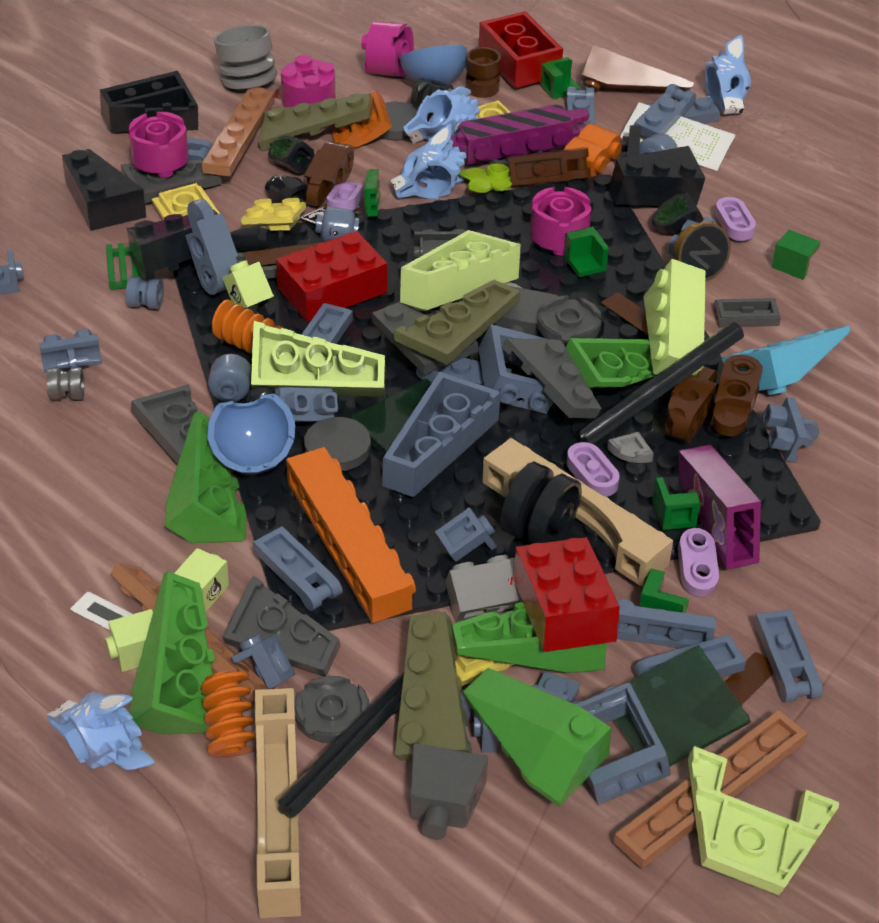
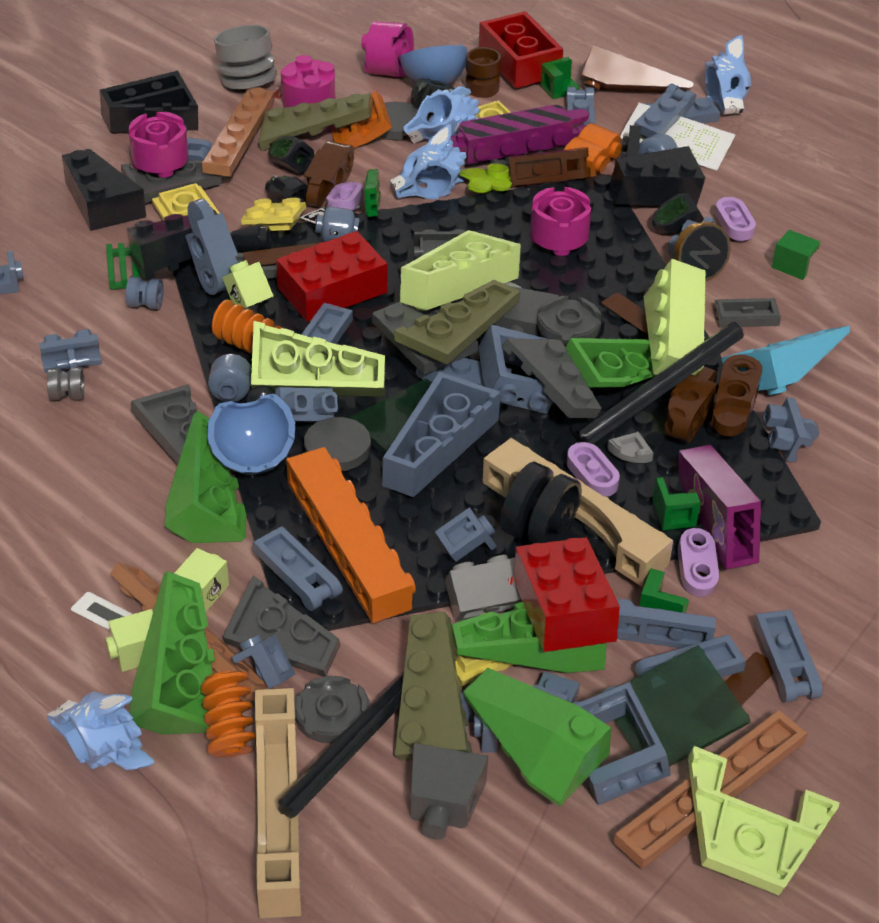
green panel [564,227,608,277] -> none

